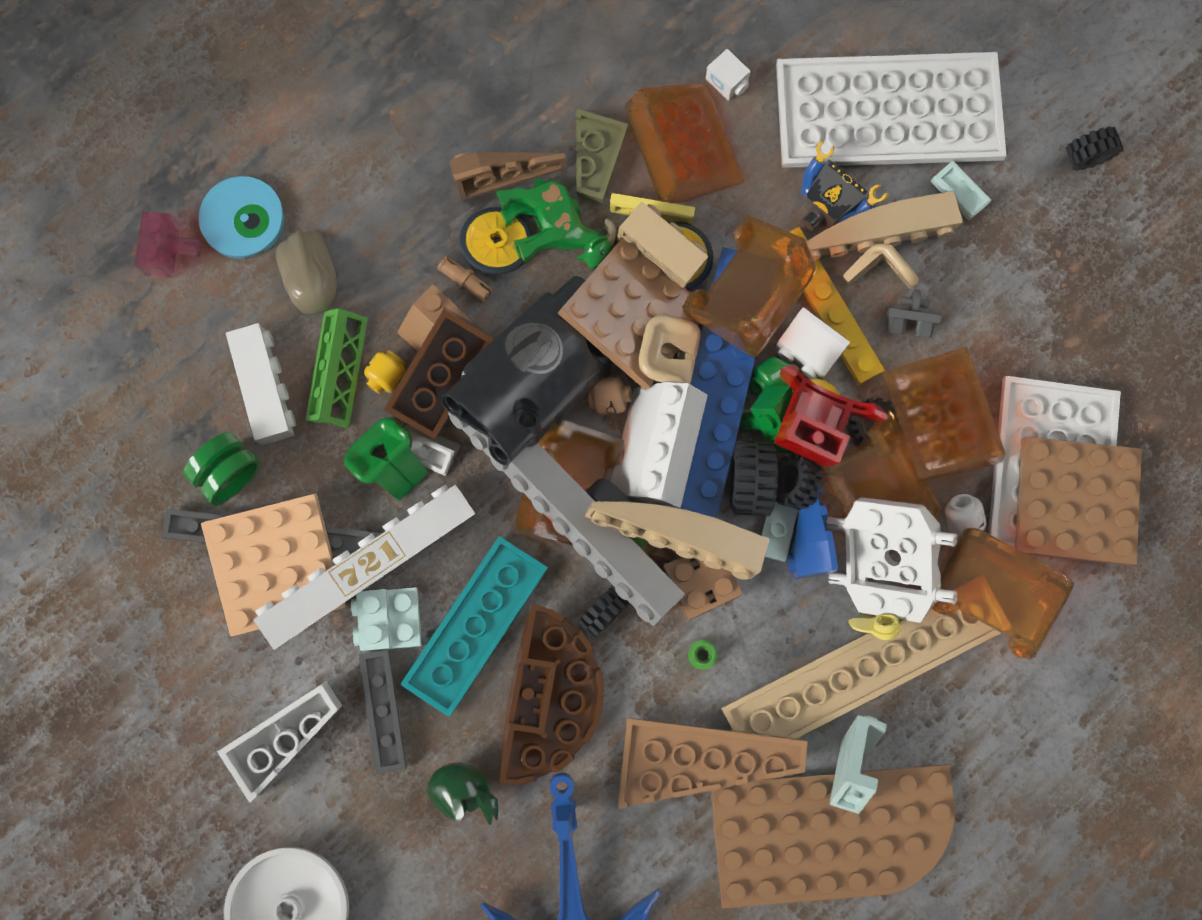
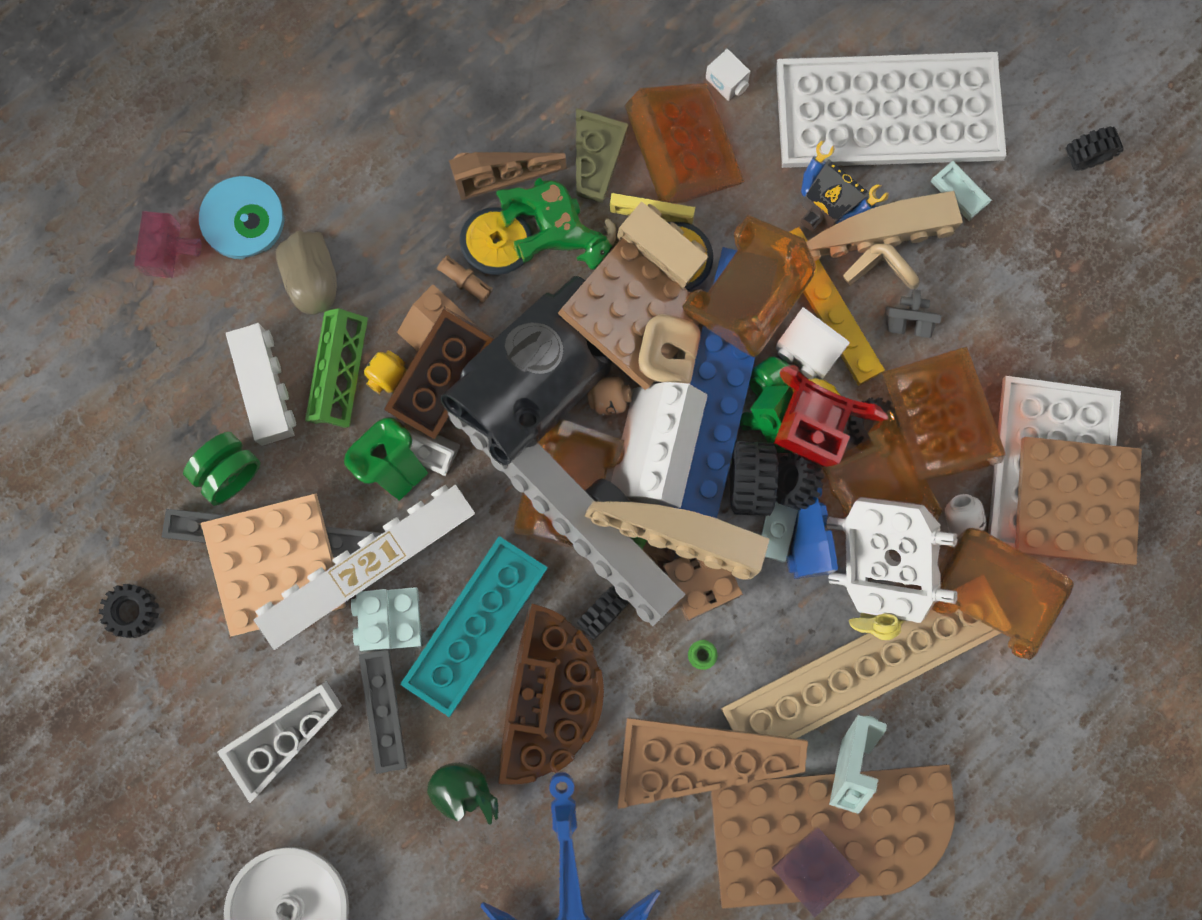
none -> black tyre [99,584,159,638]
none -> plate [772,826,860,917]

